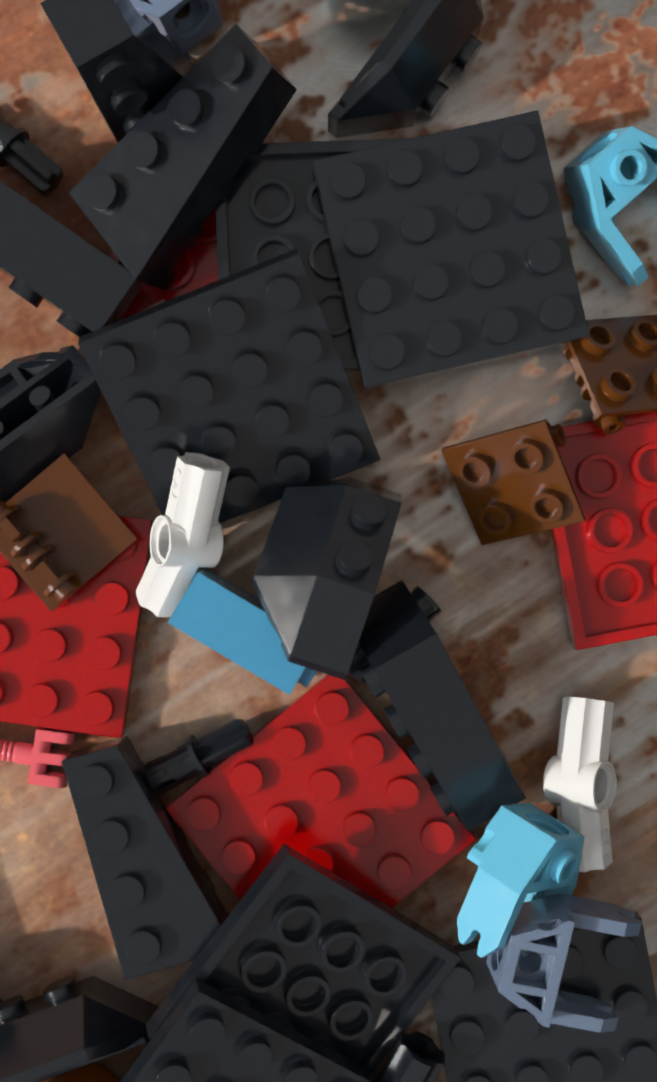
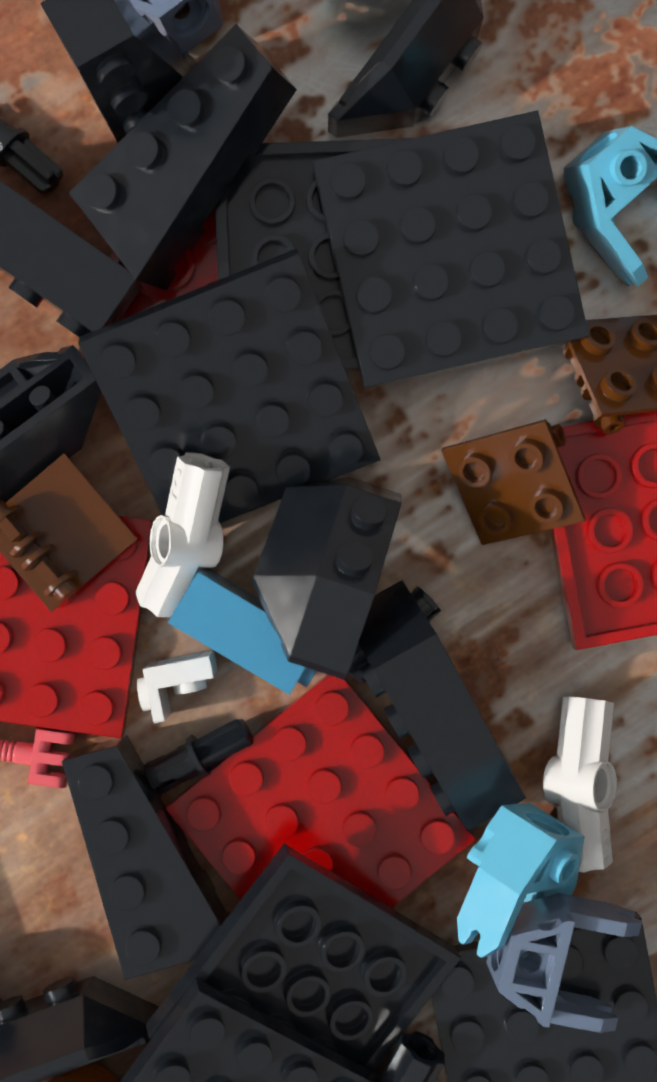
none -> white bracket [137,650,218,723]

